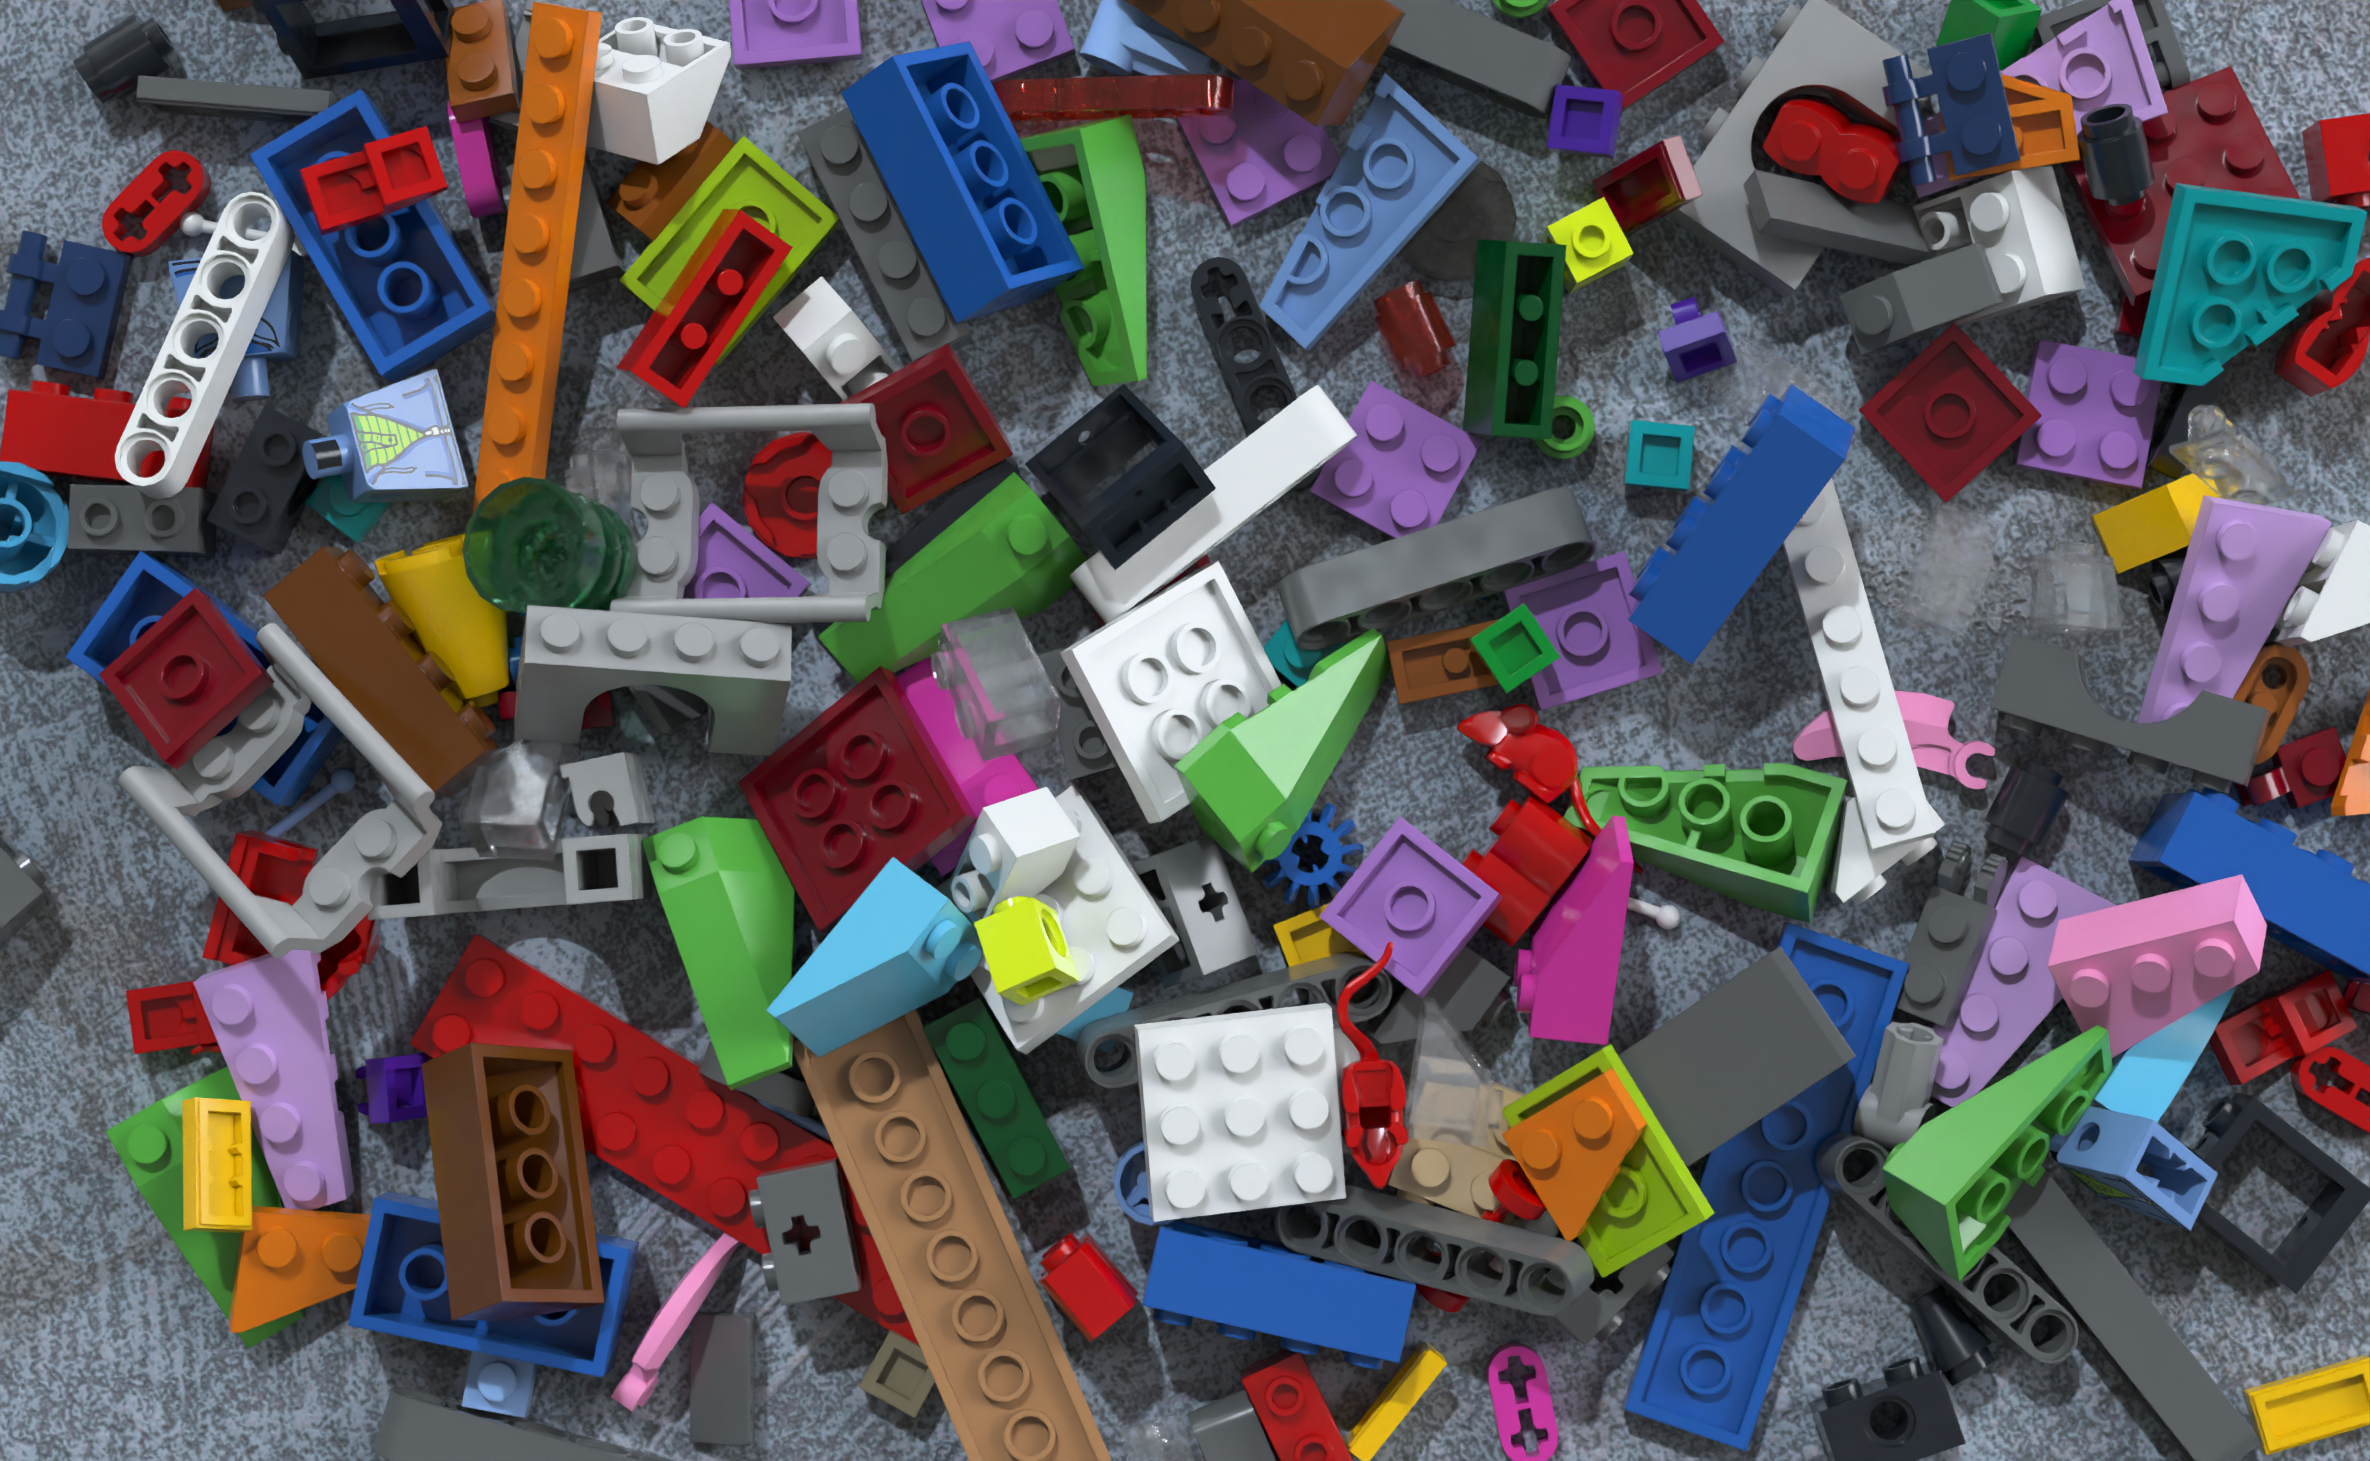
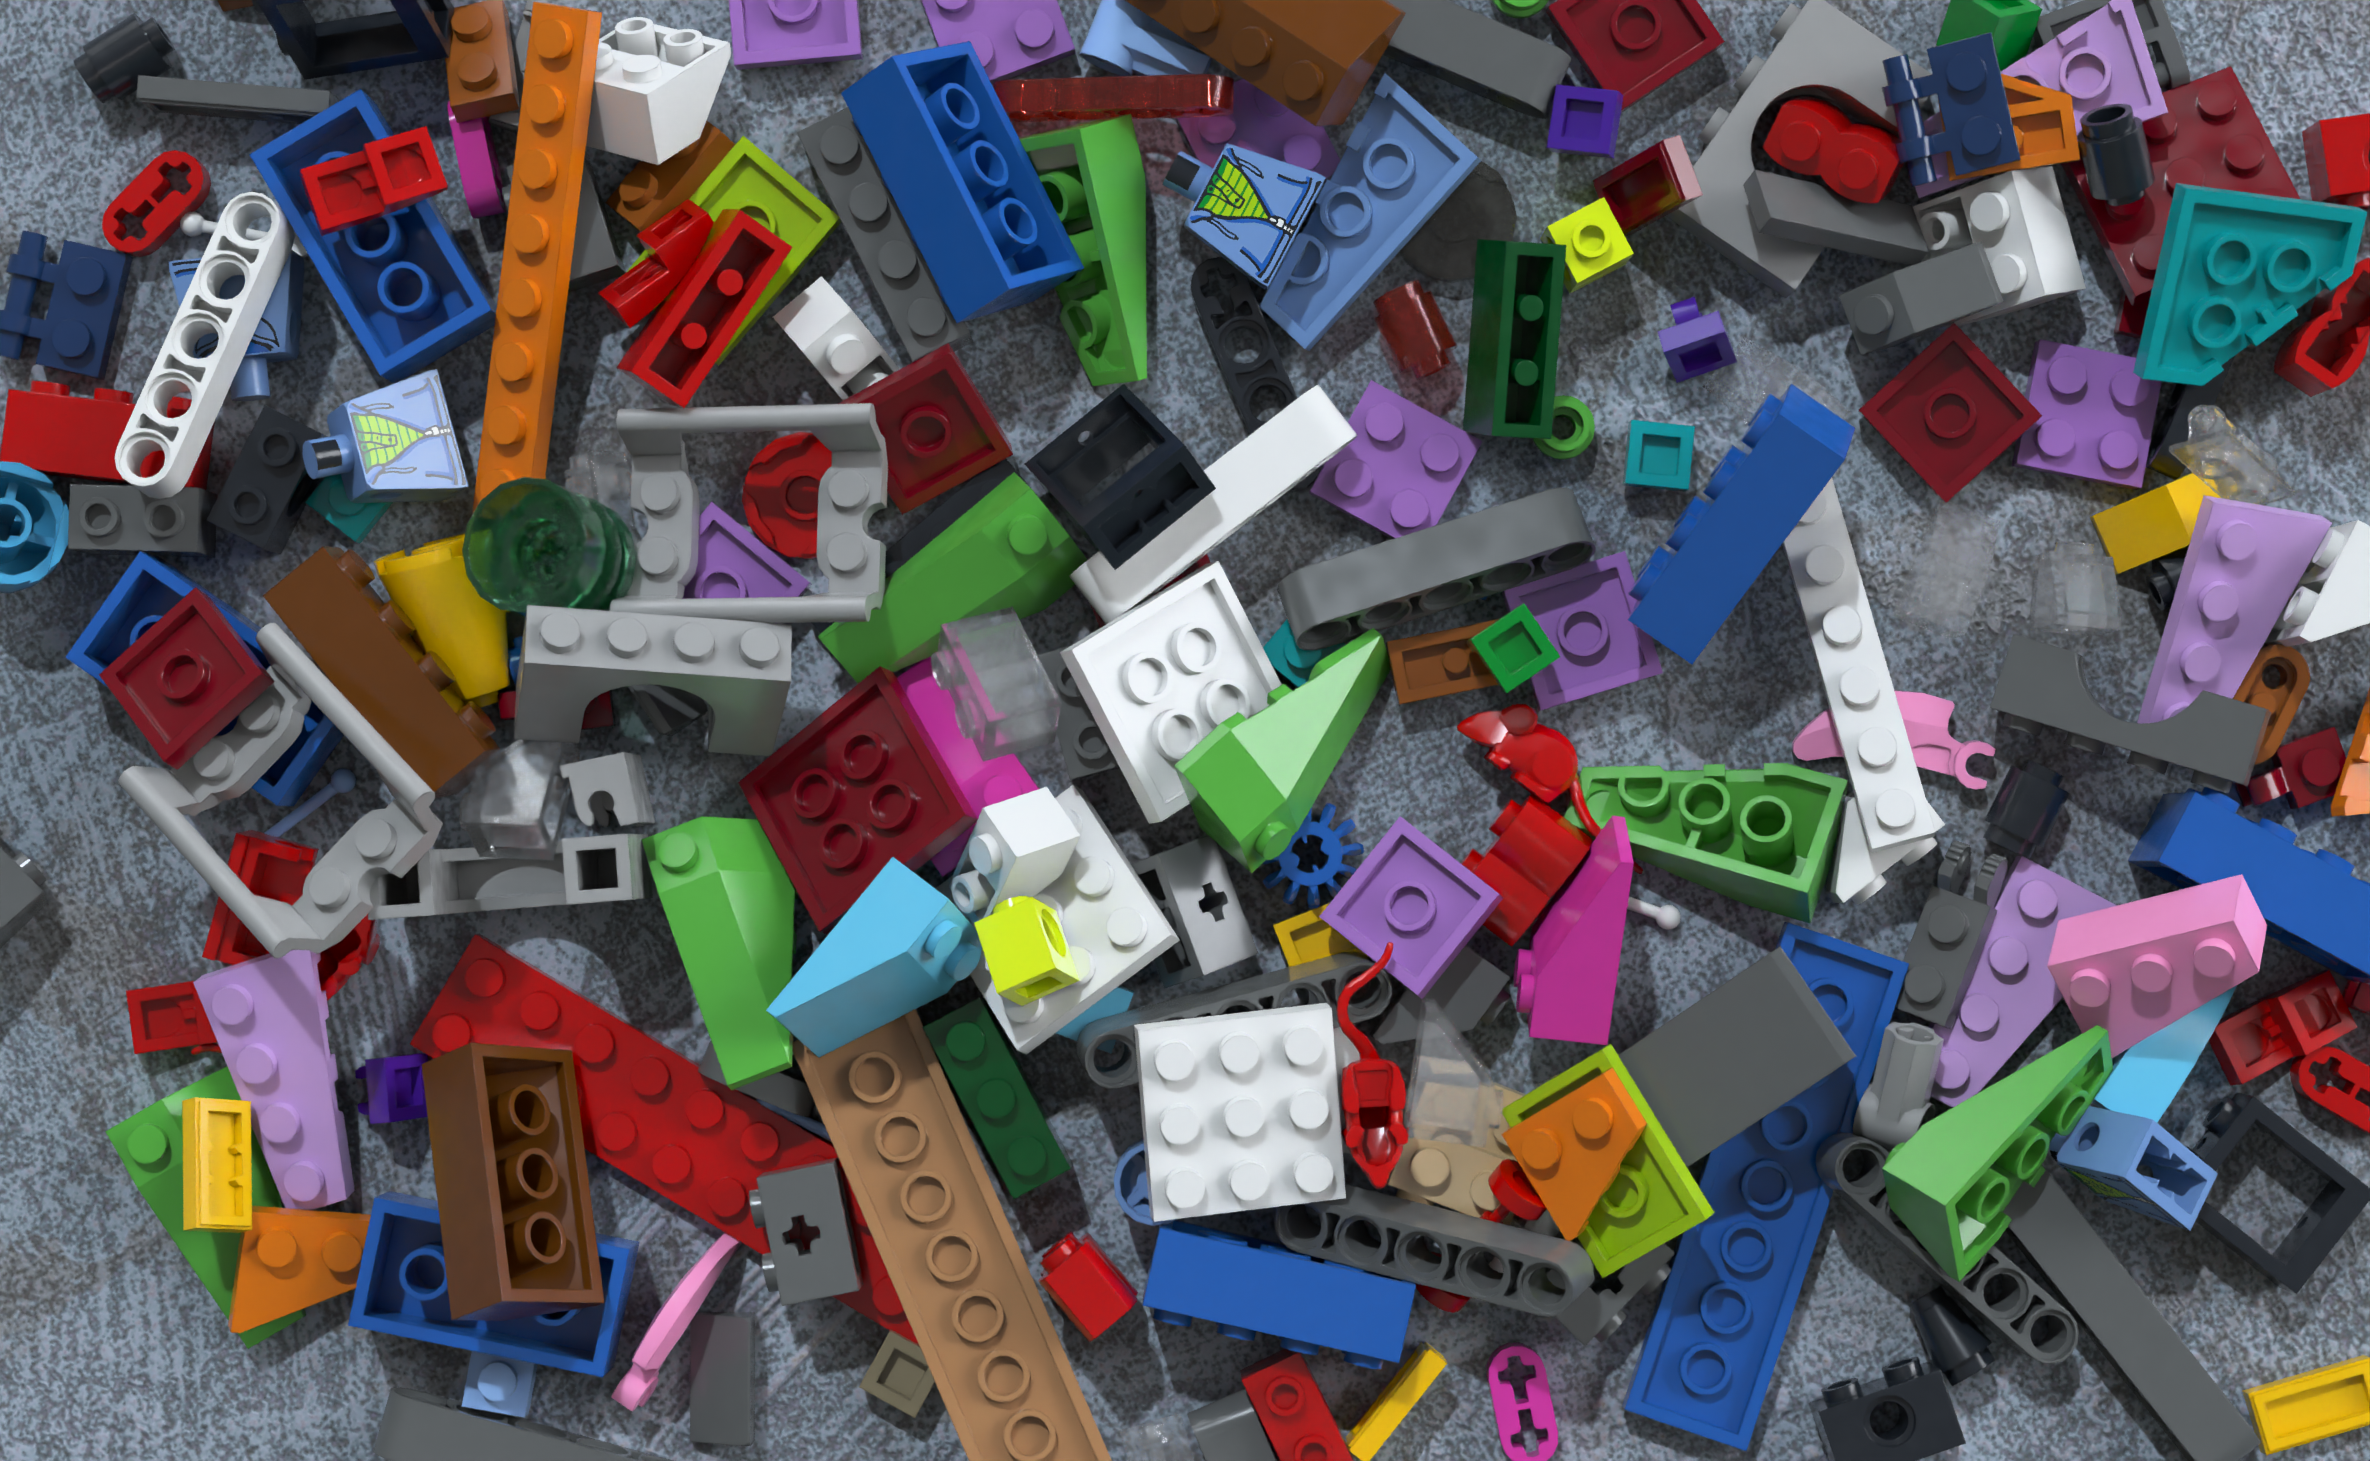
none -> red slope [598,199,714,328]
none -> torso [1162,144,1326,290]

